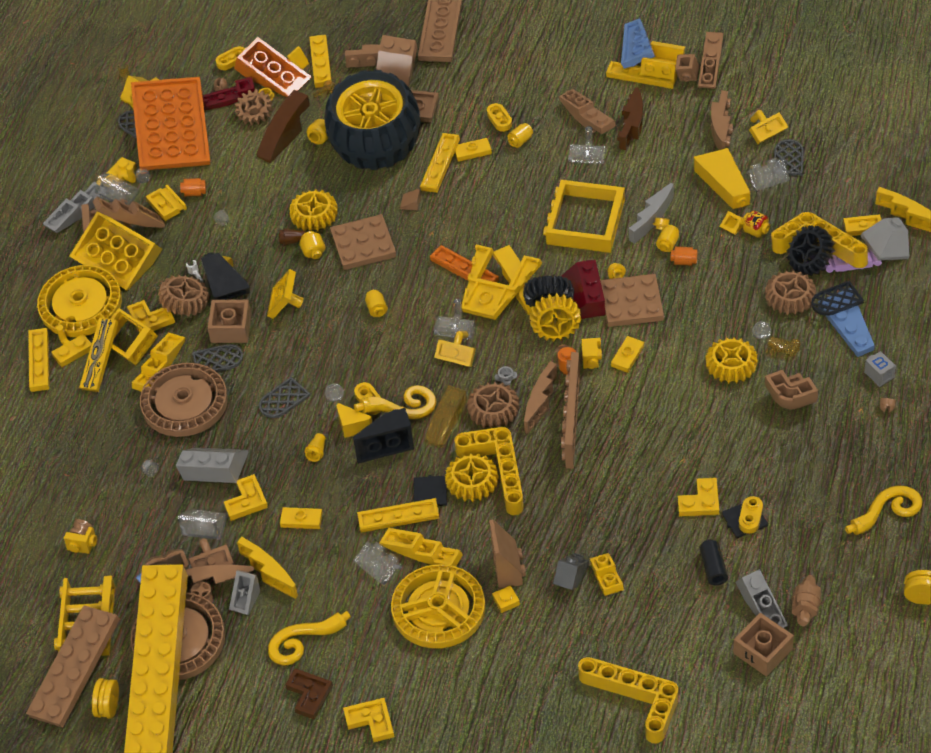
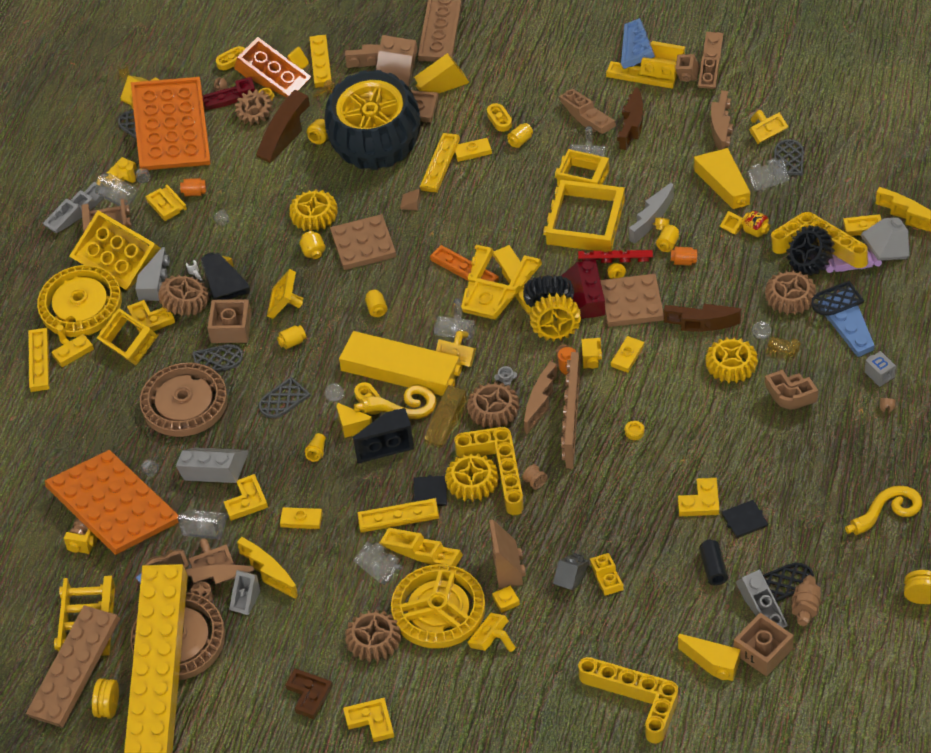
yellow tile [79,317,119,392] -> none
medium nougat slope [93,196,165,228] -> none
yellow slope [132,333,185,391] -> none
yellow plant [268,611,351,666] -> none
reddish brown cone [279,228,305,246] -> none
yellow plate [739,496,763,534] -> none
none -> orange plate [45,450,180,555]
none -> light grey slope [135,247,170,301]
none -> yellow brick [277,325,306,350]
none -> yellow brick [339,331,462,397]
none -> medium nougat gear [345,609,401,663]
none -> yellow slope [414,53,469,94]
none -> yellow plate [467,613,516,652]
none -> medium nougat wheel [522,464,548,490]
none -> yellow window [555,149,609,186]
none -> red wing [578,250,653,263]
none -> yellow tile [625,421,644,440]
none -> reddish brown slope [664,304,741,332]
none -> yellow slope [678,634,741,681]
none -> black window [763,562,814,602]

